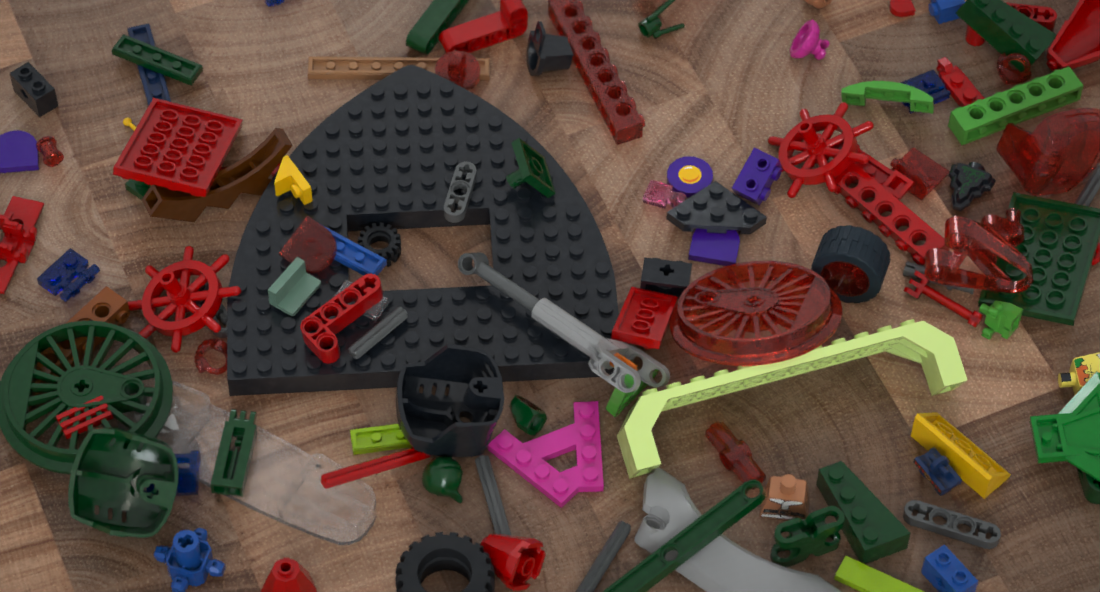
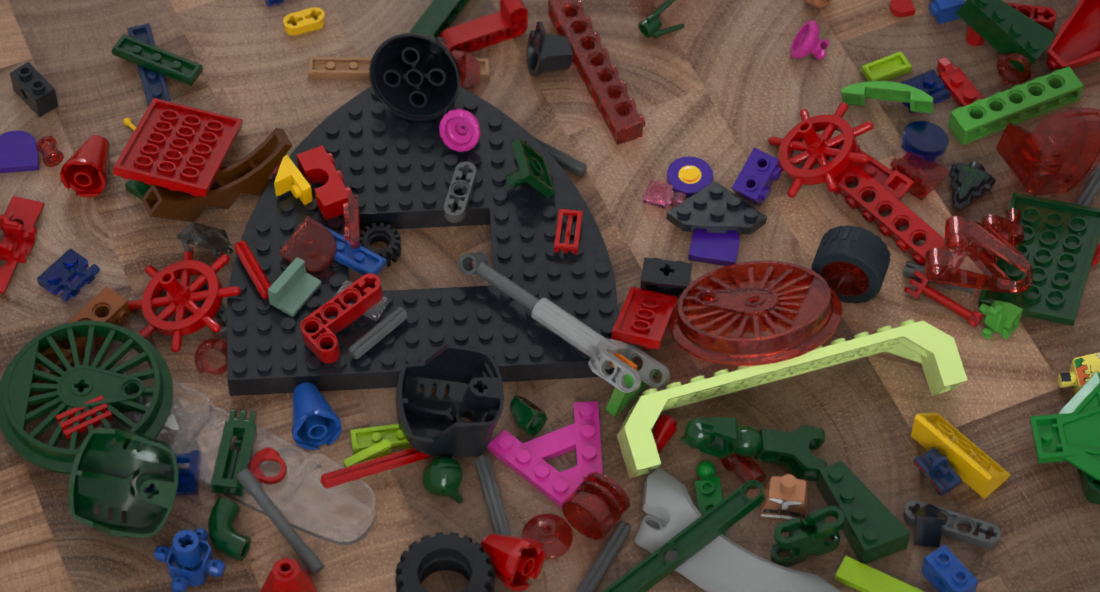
none -> red cone [60,135,110,198]
none -> clear smoke hinge [177,222,233,259]
none -> dark green cylinder [208,497,251,561]
none -> red axle [234,240,271,299]
none -> dark grey piece [236,468,324,576]
none -> red piece [248,447,287,485]
none -> yellow beam [283,7,325,36]
none -> blue cone [292,382,342,450]
none -> red arch [296,145,354,220]
none -> lime tile [343,439,392,468]
none -> clear red plate [344,195,360,249]
none -> black cone [369,32,461,121]
none -> dark pink hair [439,108,481,152]
none -> clear red dish [522,514,573,559]
none -> dark grey axle [532,136,587,176]
none -> red tile [554,209,583,254]
none -> clear red wheel [562,472,630,540]
none -> red cone [652,414,678,453]
none -> dark green piece [681,417,828,481]
none -> green plate [694,460,726,536]
none -> lime tile [861,51,912,81]
none -> clear blue tile [902,121,949,162]
none -> black tile [914,504,946,547]

